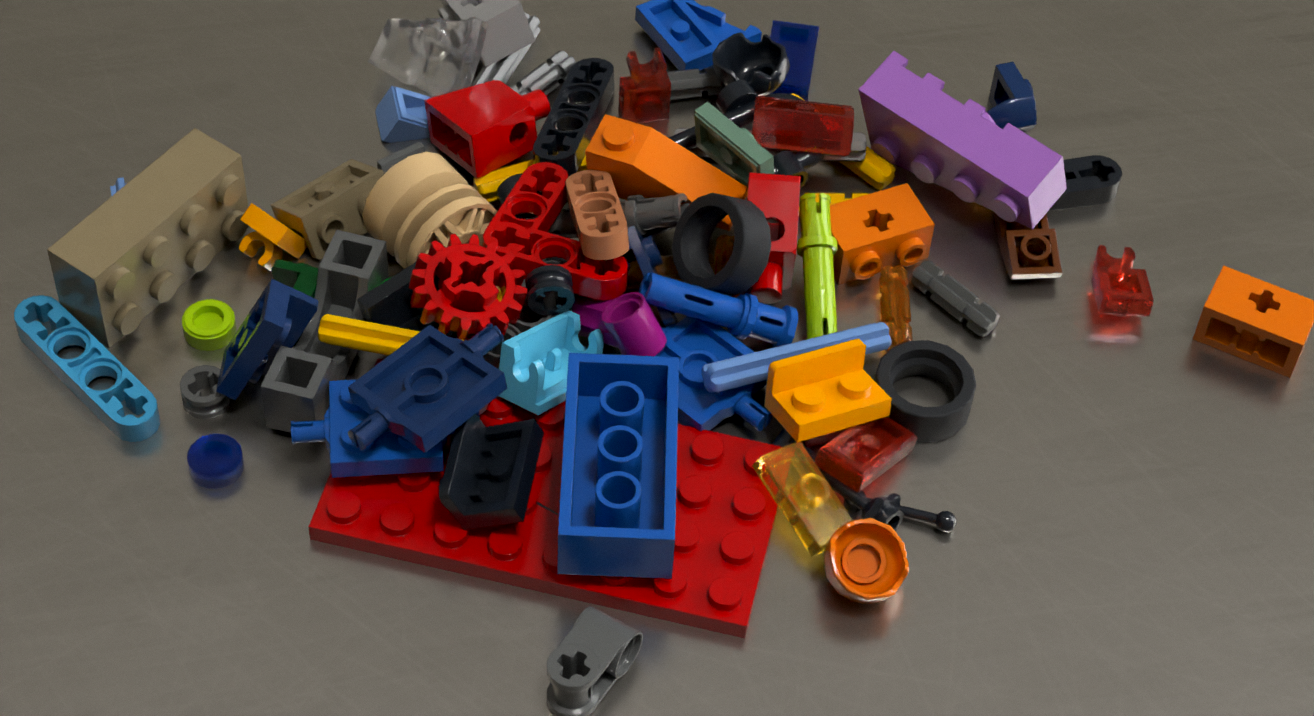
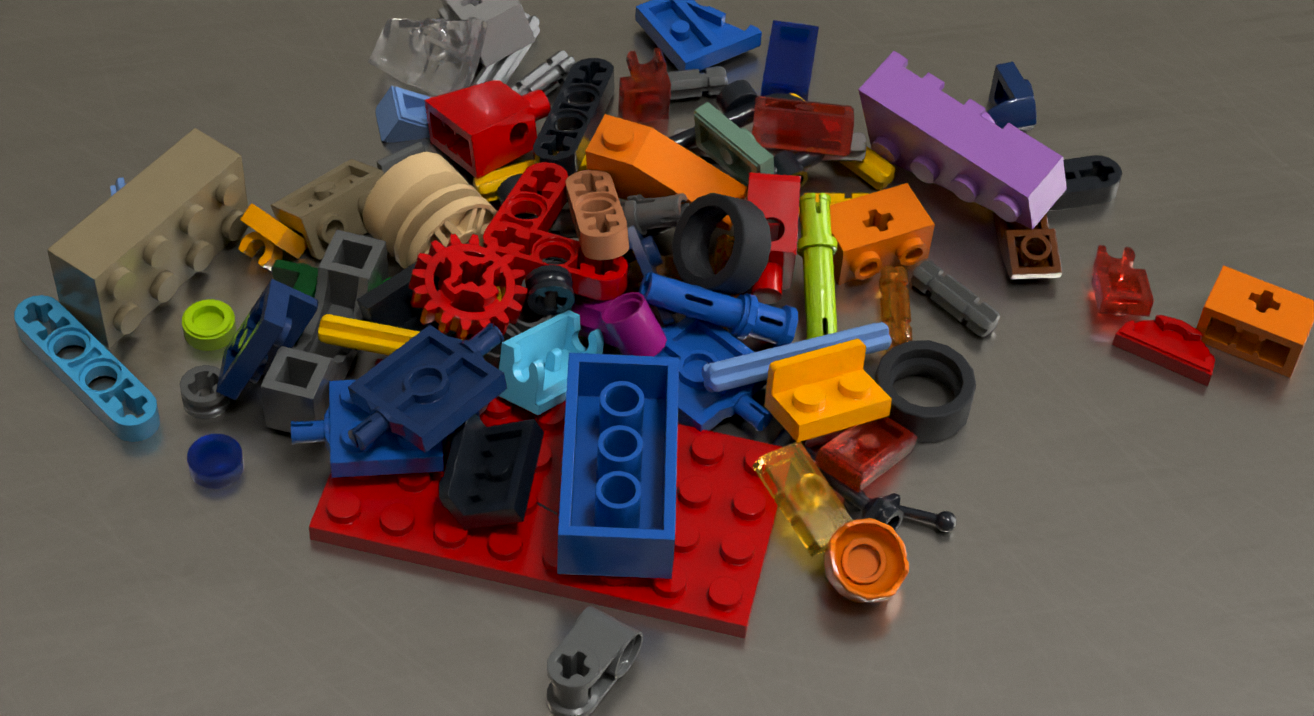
black hair [712,33,790,98] -> none
none -> red tile [1112,315,1215,387]

